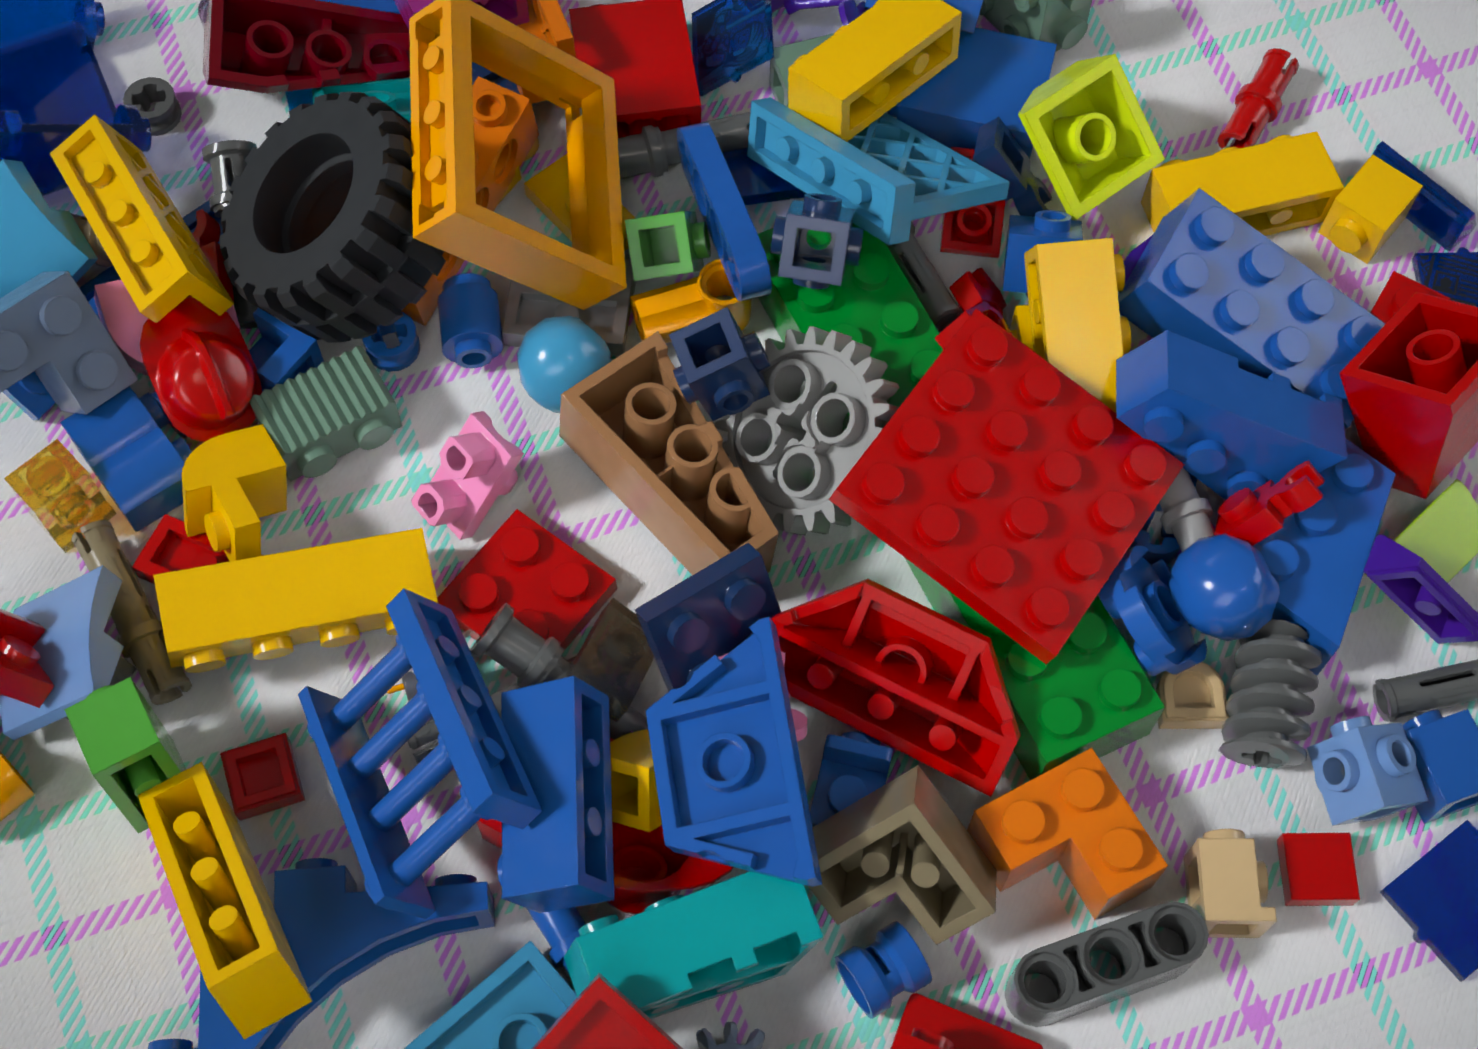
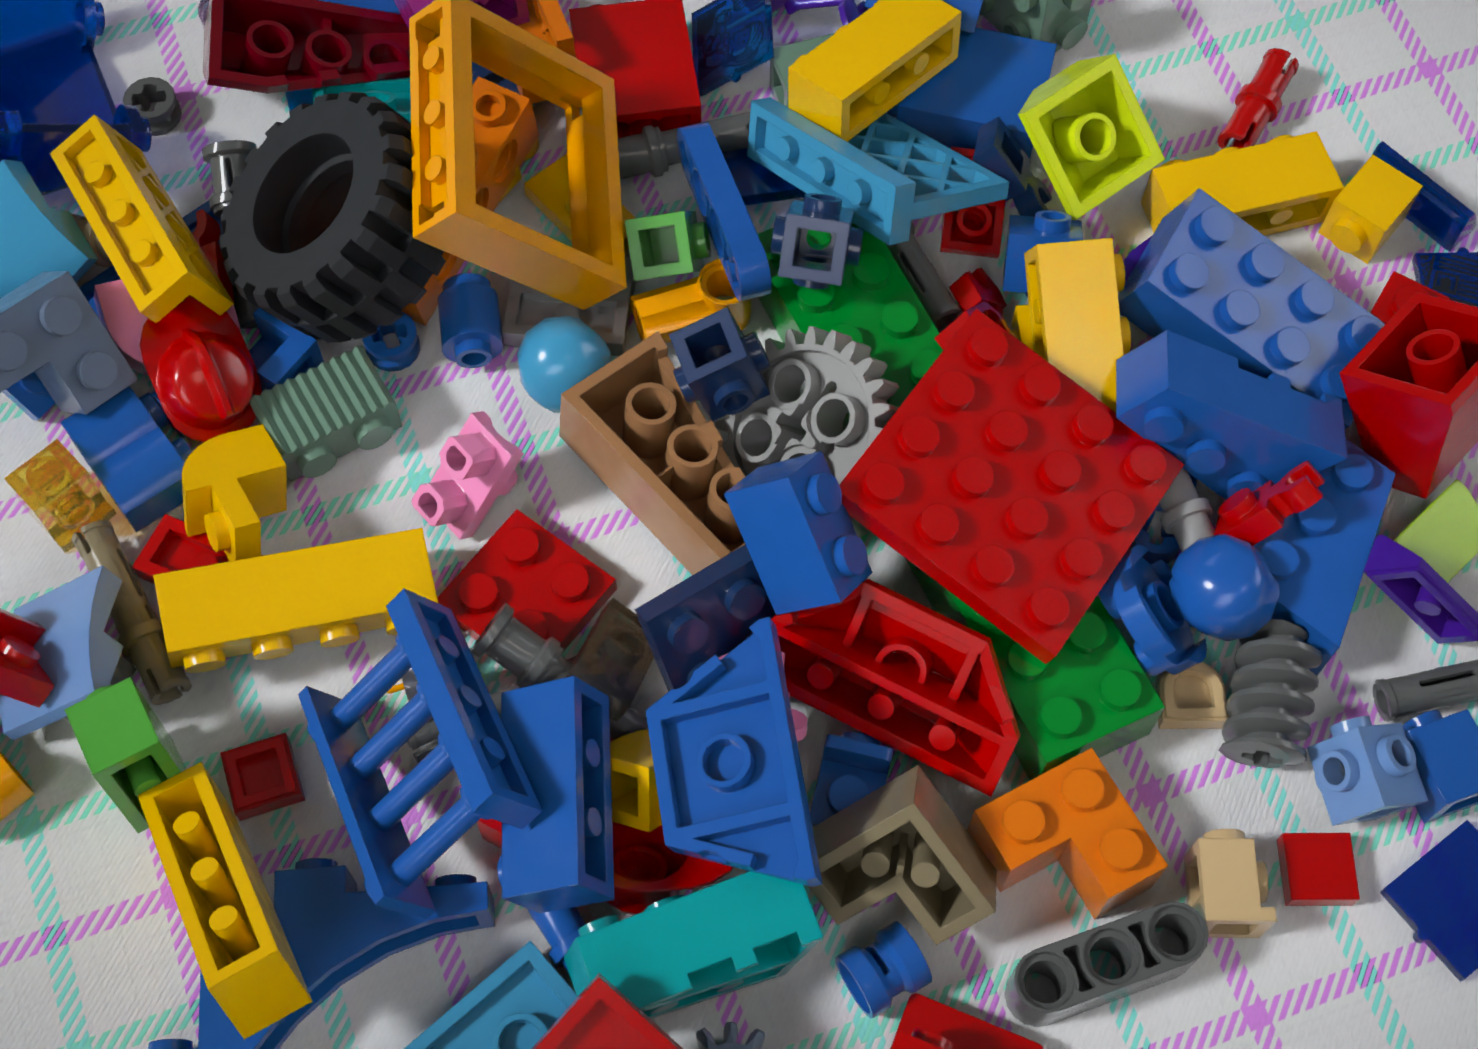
none -> blue brick [724,451,873,615]

